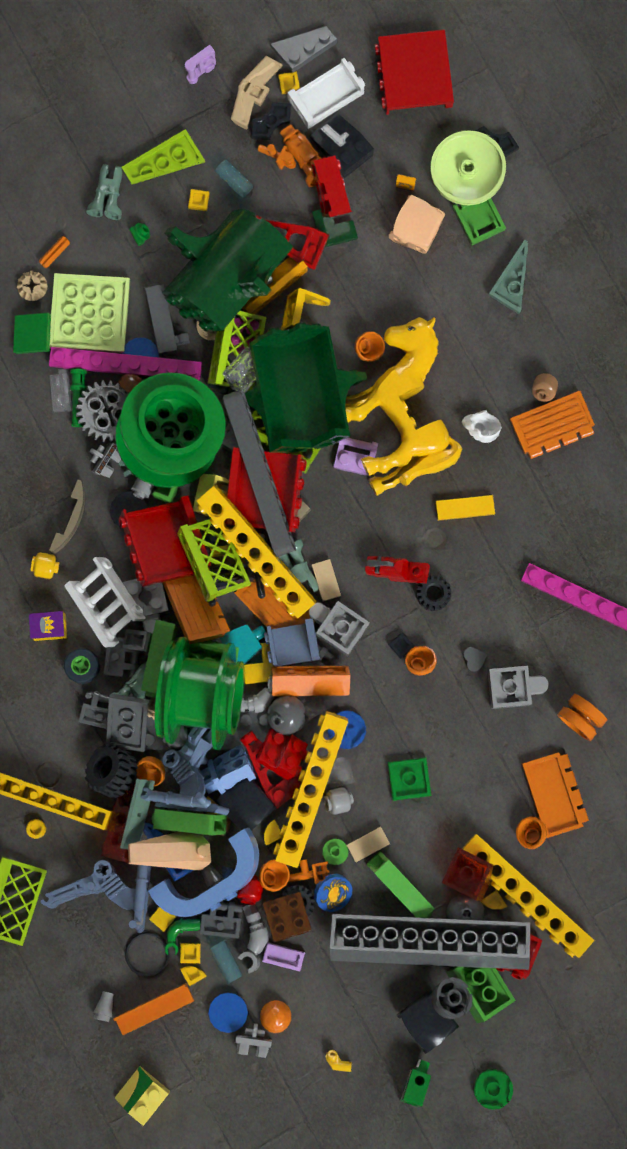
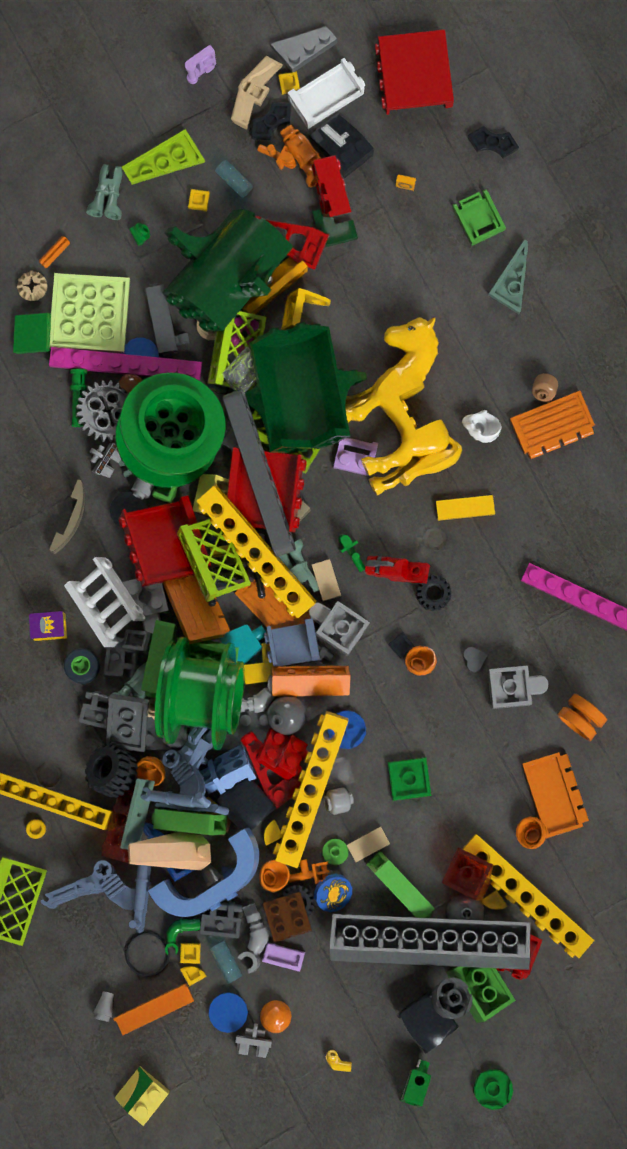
yellow head [31,552,59,579] -> none
clear bracket [50,369,72,413] -> none
yellow tile [149,907,177,932] -> none
red head [237,875,263,905] -> none
orange piece [354,332,385,362] -> none
light nougat piece [389,195,445,253] -> none
yellowish green dish [431,131,506,205] -> none
none -> green arm [338,534,365,572]

